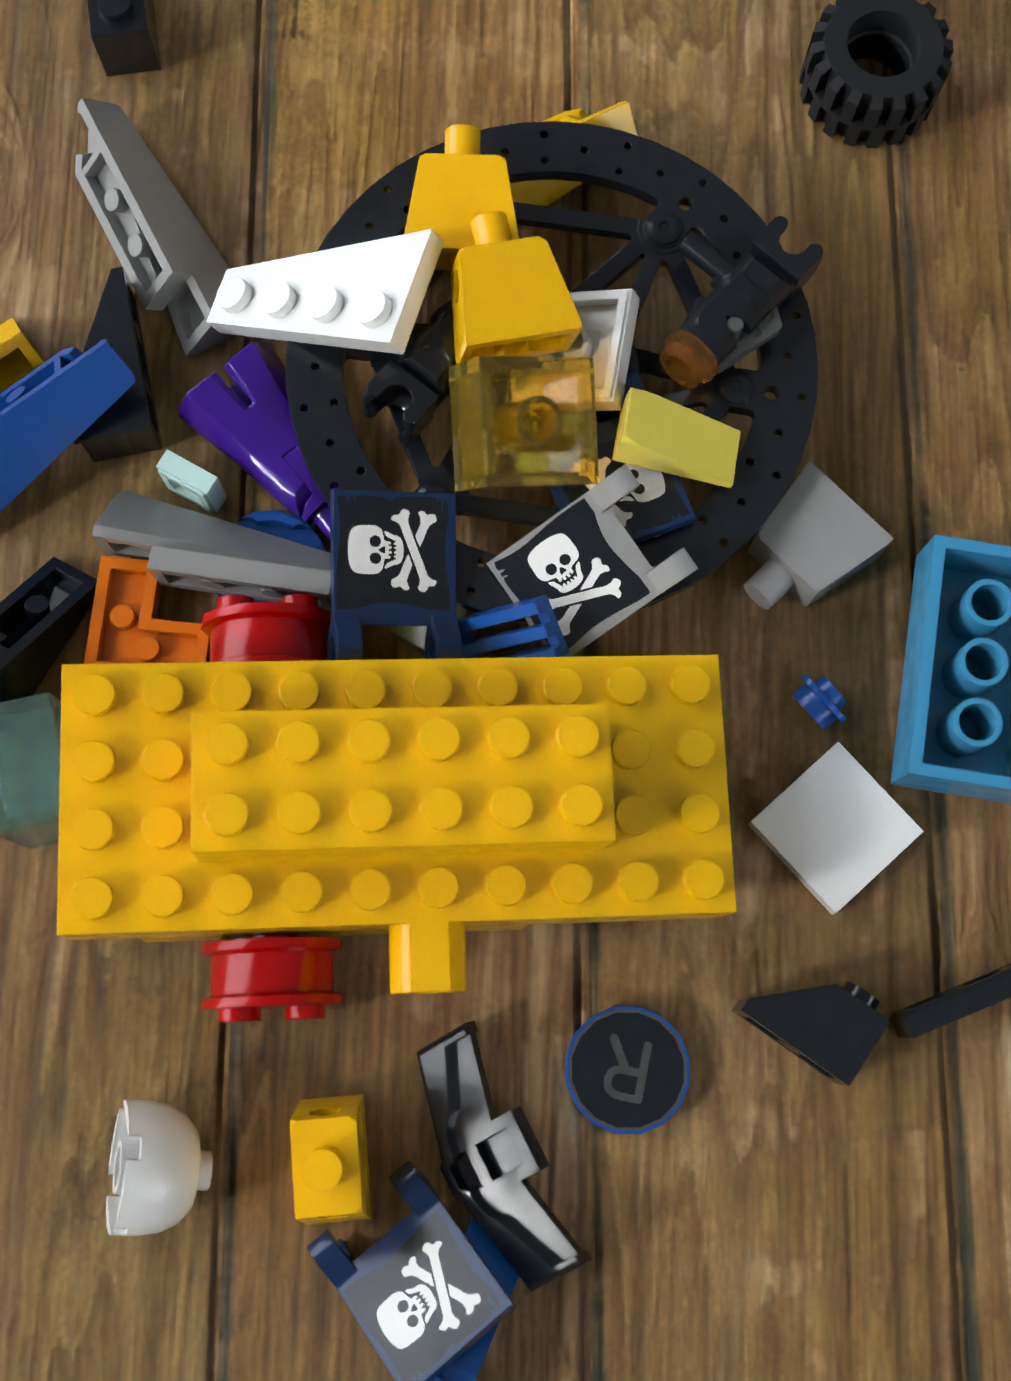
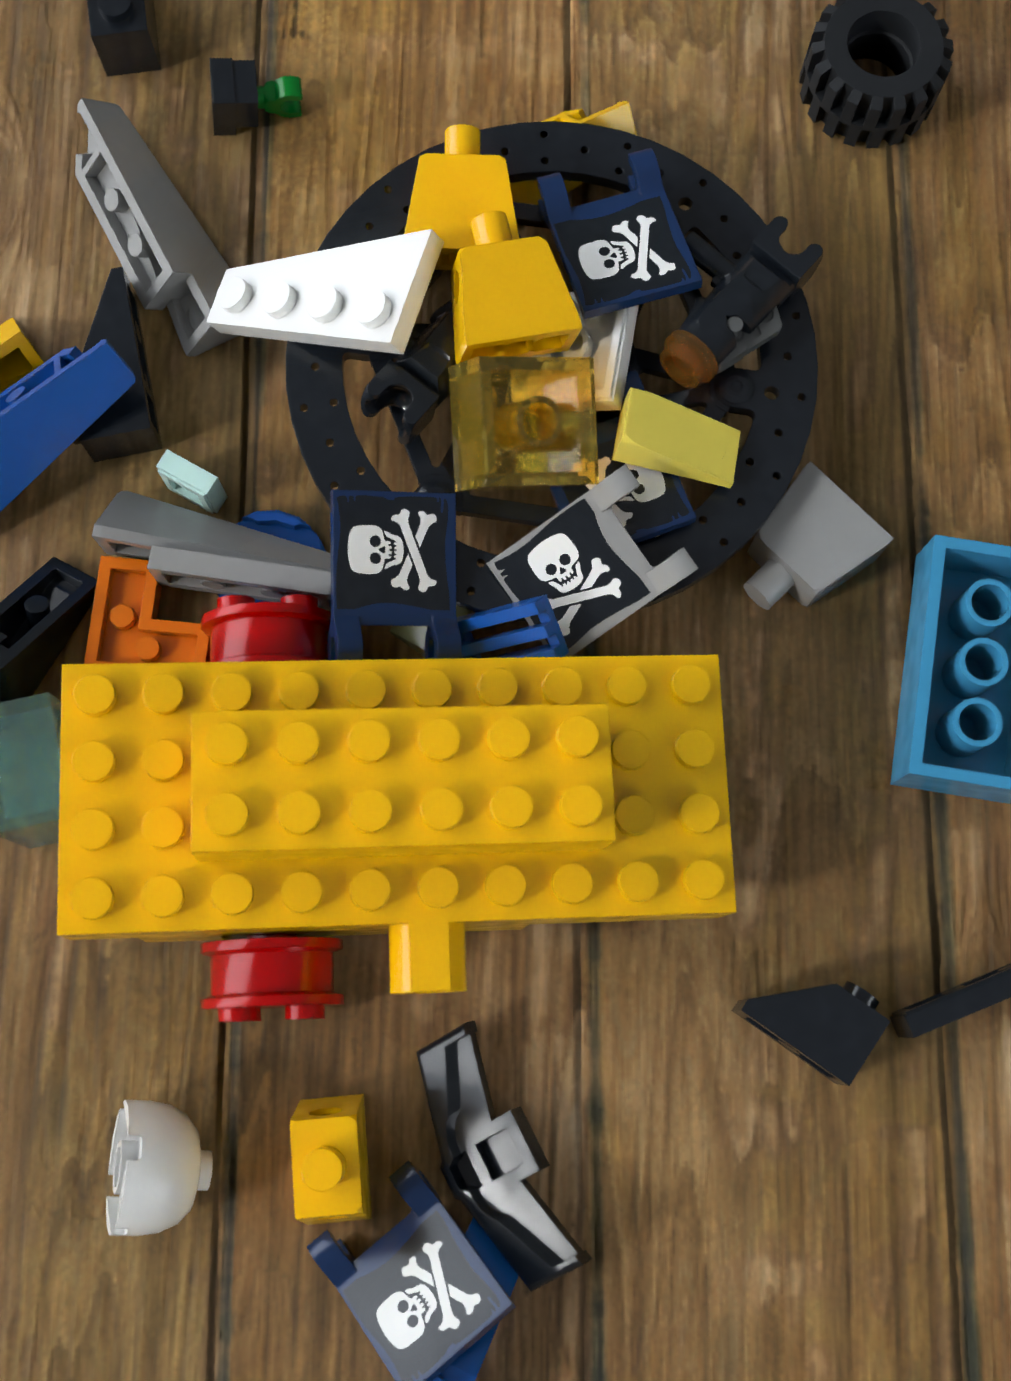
dark purple piece [179,342,338,539] -> none
black tile [565,1006,690,1134] -> none
white tile [748,741,924,915] -> none
blue plate [792,674,848,730] -> none
none -> black piece [209,58,303,136]
none -> flag [536,148,702,320]

